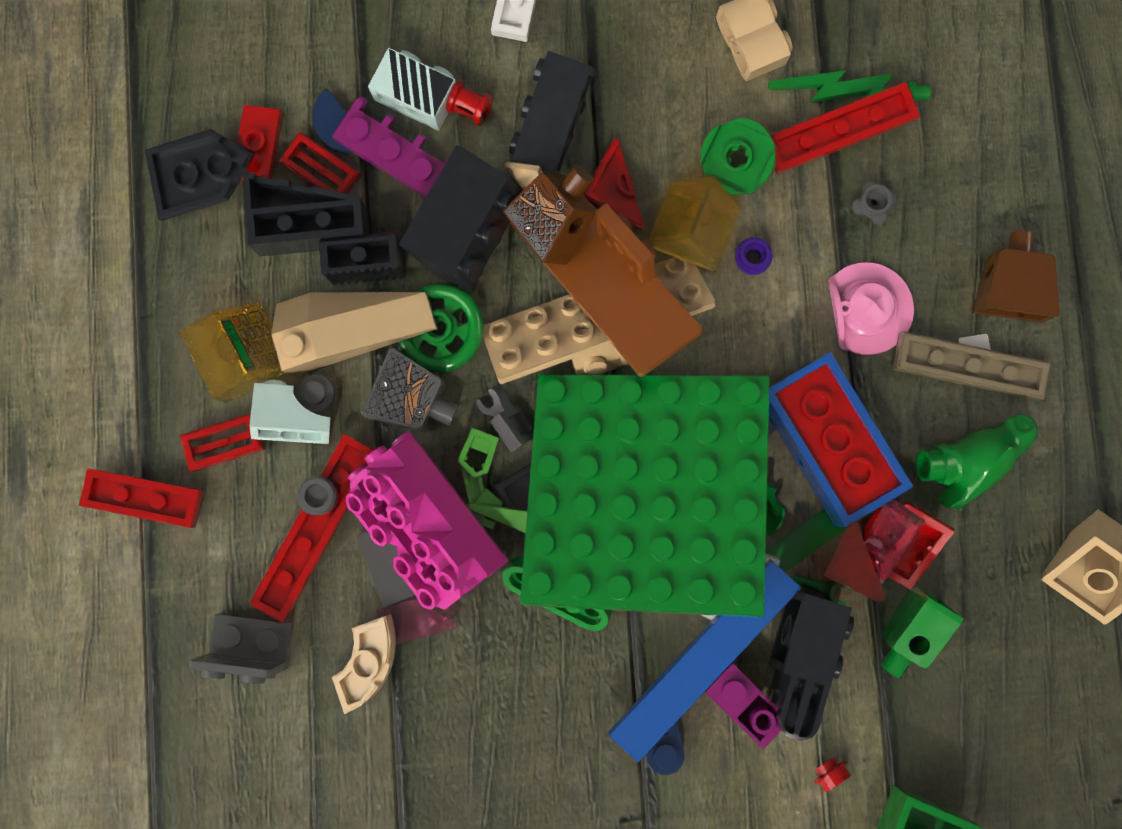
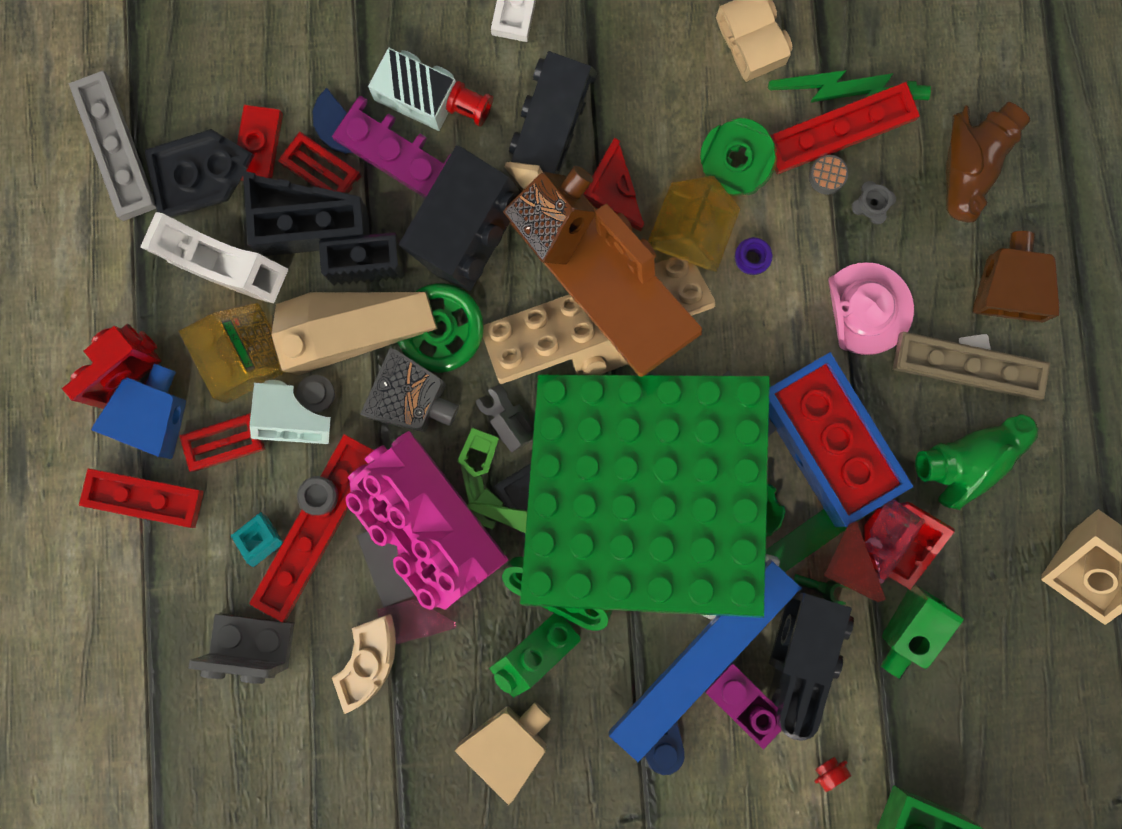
none -> red plate [61,324,162,409]
none -> light grey plate [68,71,156,221]
none -> blue torso [91,363,186,459]
none -> white arch [141,212,288,304]
none -> teal tile [231,512,283,567]
none -> tan torso [455,702,551,805]
none -> green bracket [489,613,581,698]
none -> tile [809,155,848,195]
none -> reddish brown animal [946,102,1030,223]

